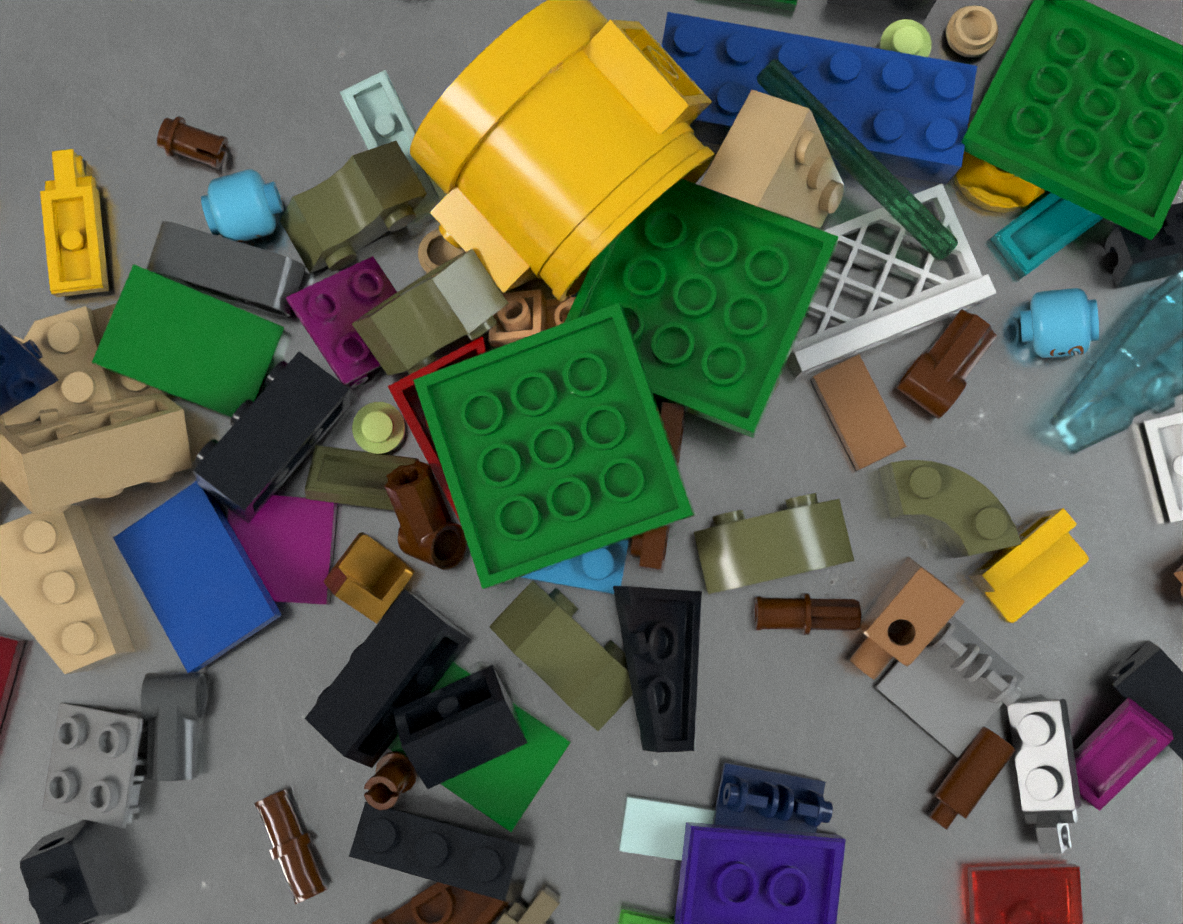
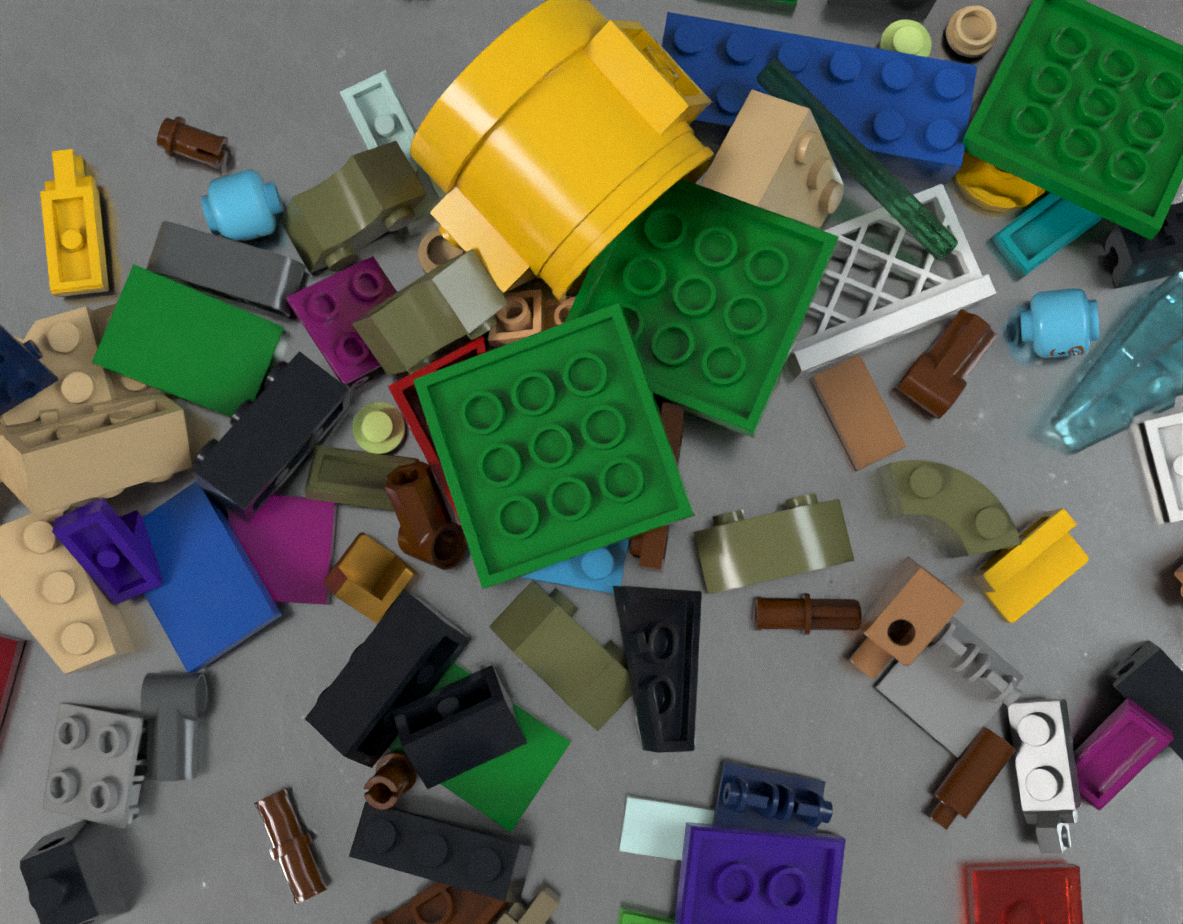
none -> dark purple slope [52,498,163,605]

